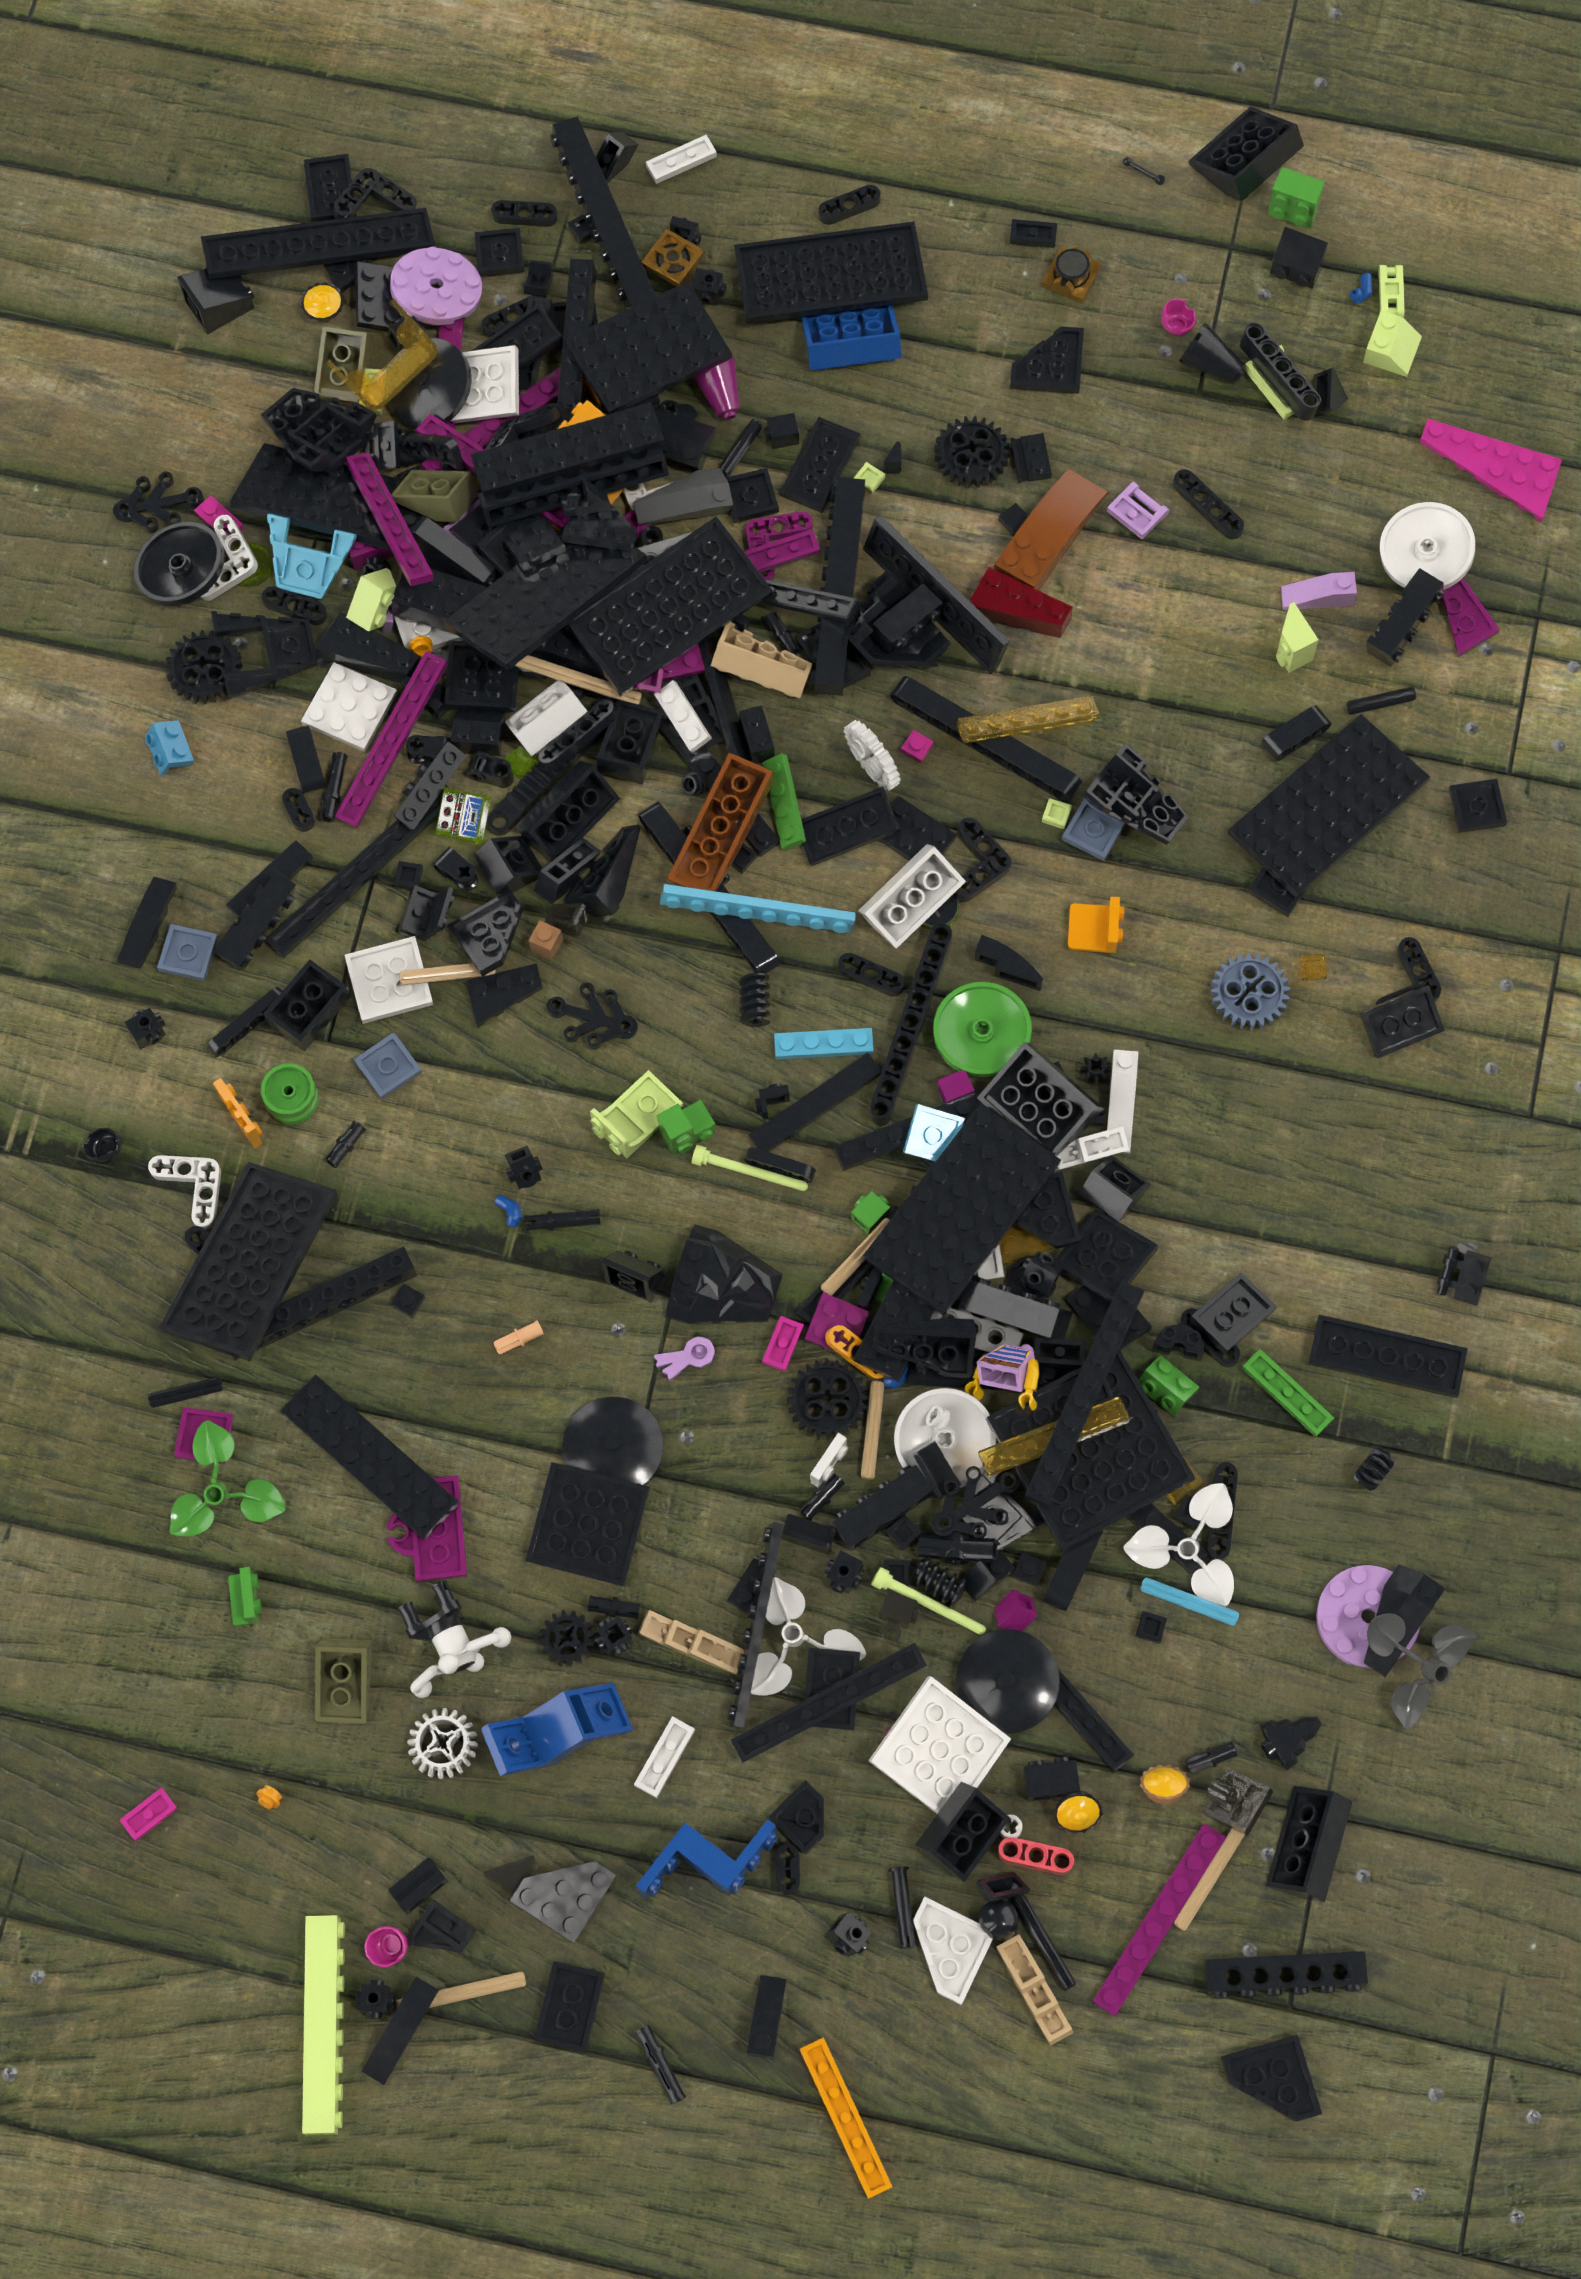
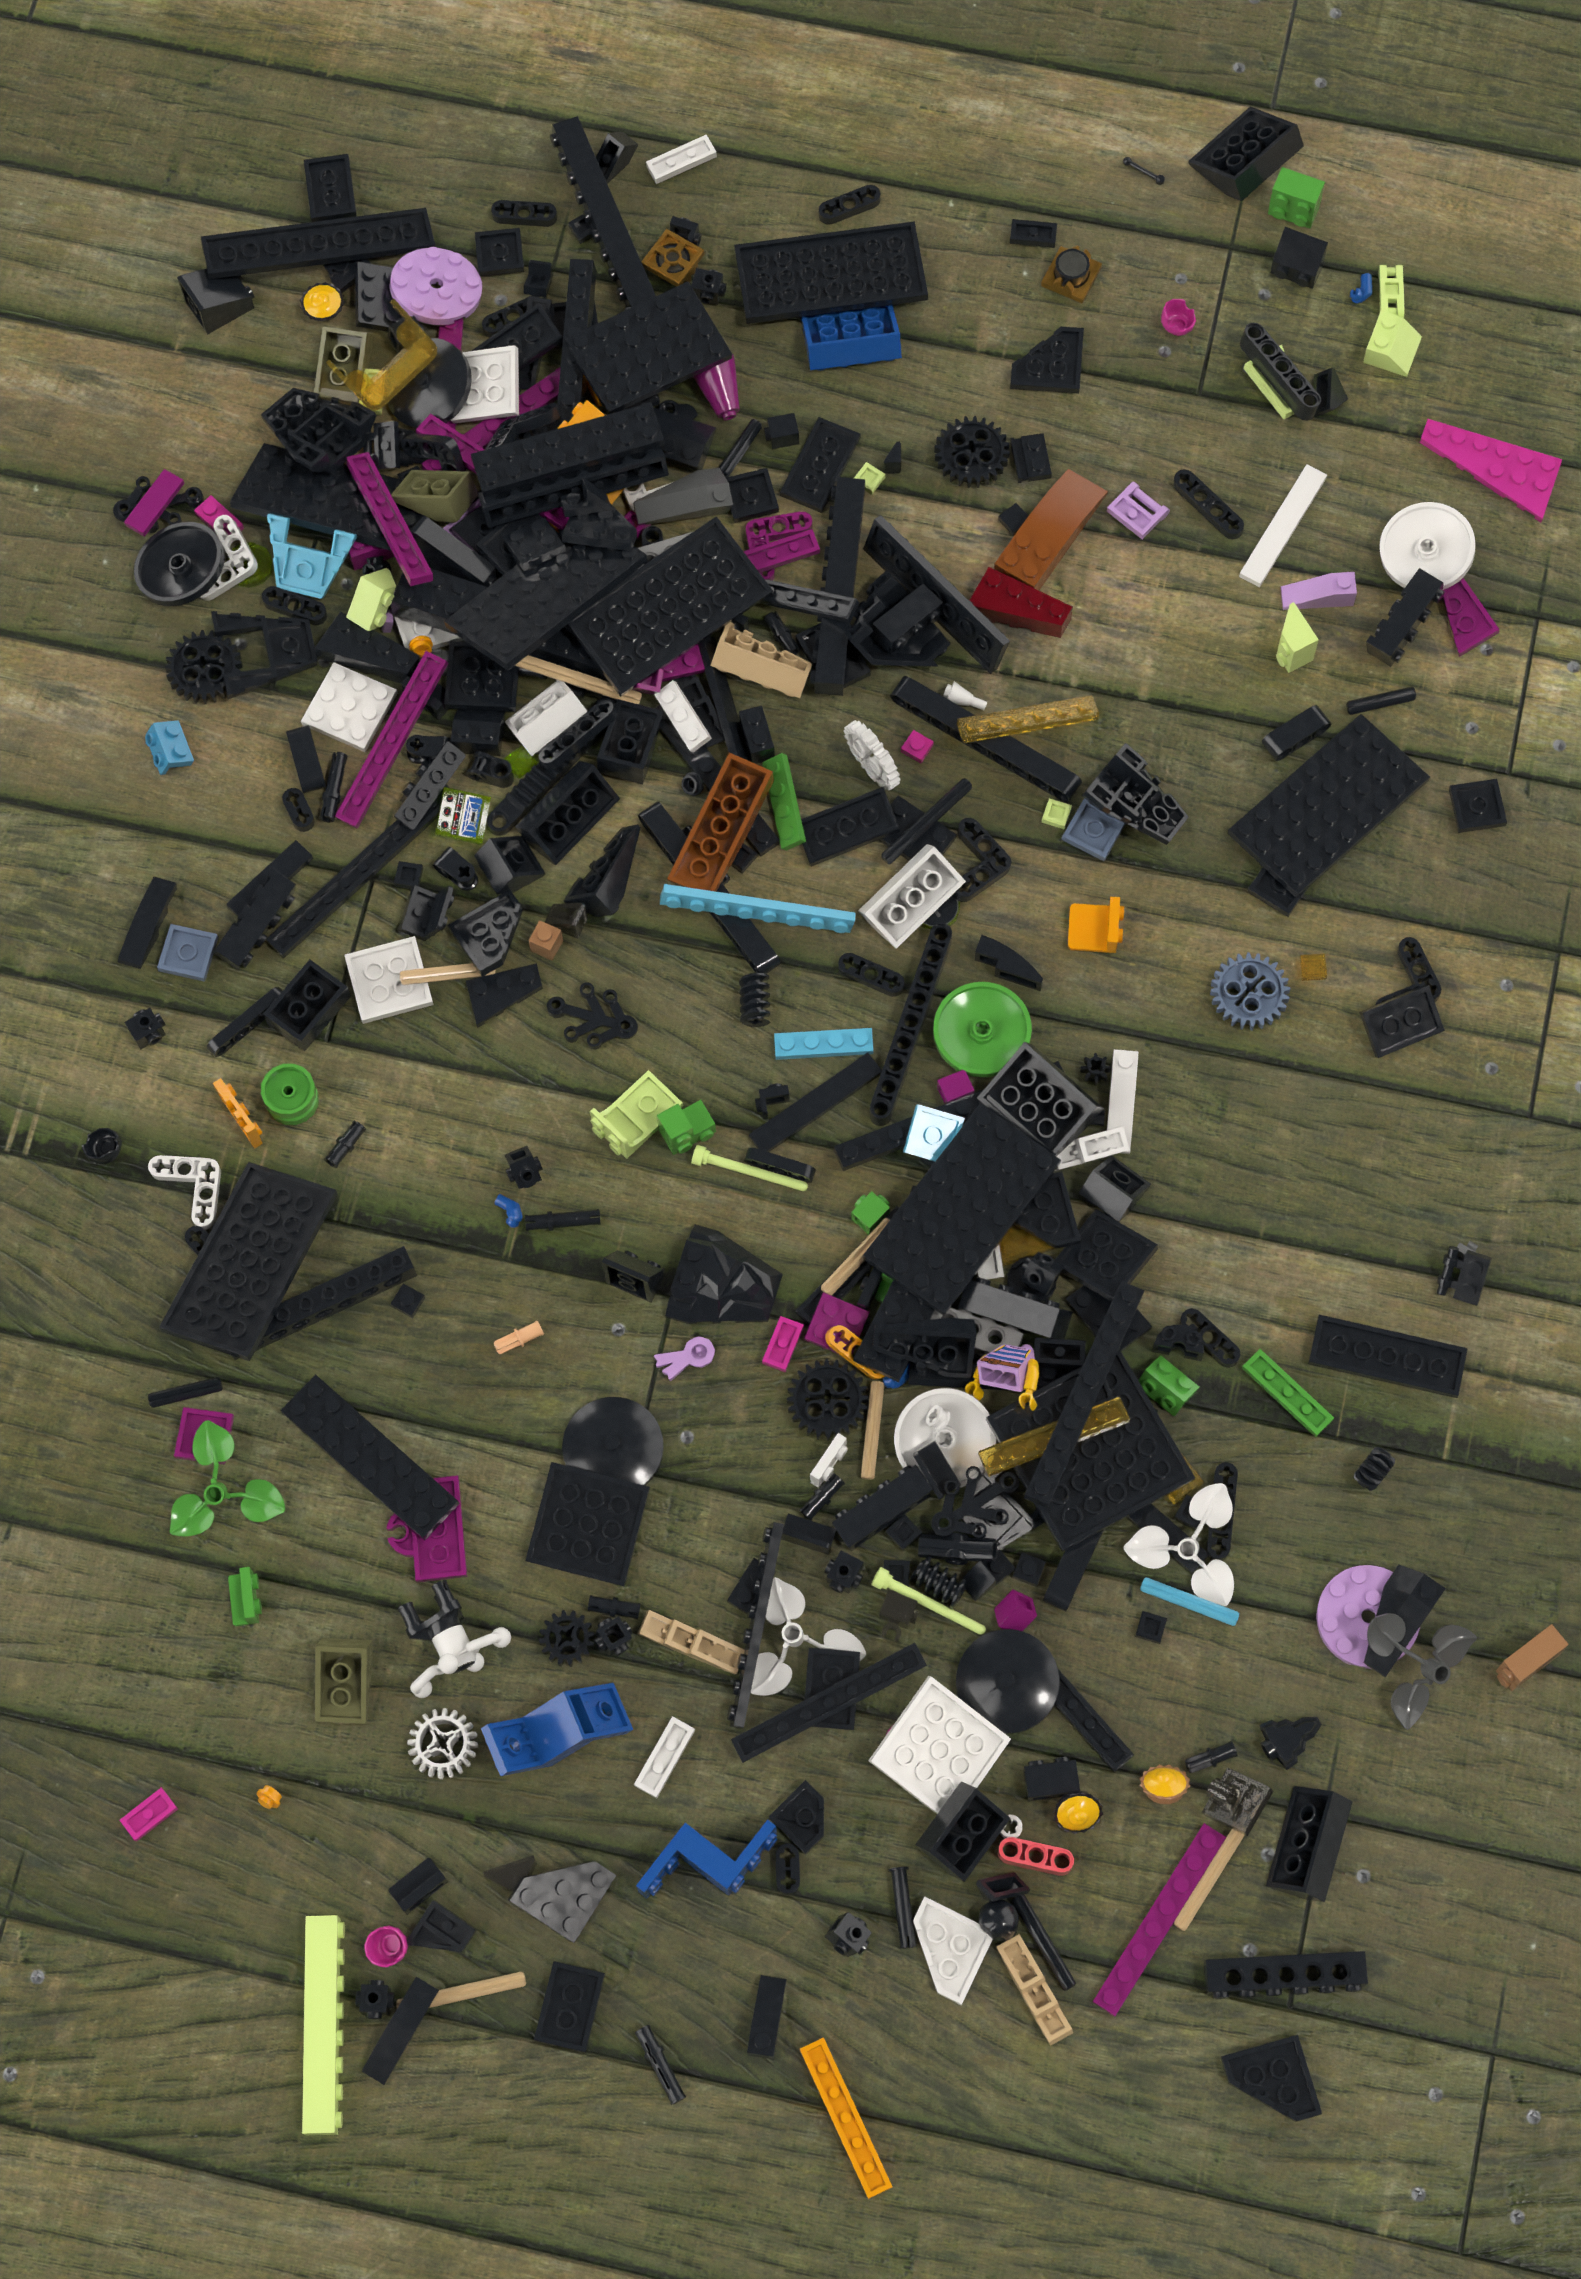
black beam [333,168,417,219] -> none
sand blue plate [353,1032,422,1100] -> none
black slope [534,837,601,904] -> none
black cone [1179,323,1245,383] -> none
black plate [1189,1273,1277,1354] -> none
none -> magenta tile [124,469,185,537]
none -> black axle [881,778,972,864]
none -> white cone [943,681,987,711]
none -> white tile [1239,465,1327,587]
none -> medium nougat brick [1496,1624,1569,1691]

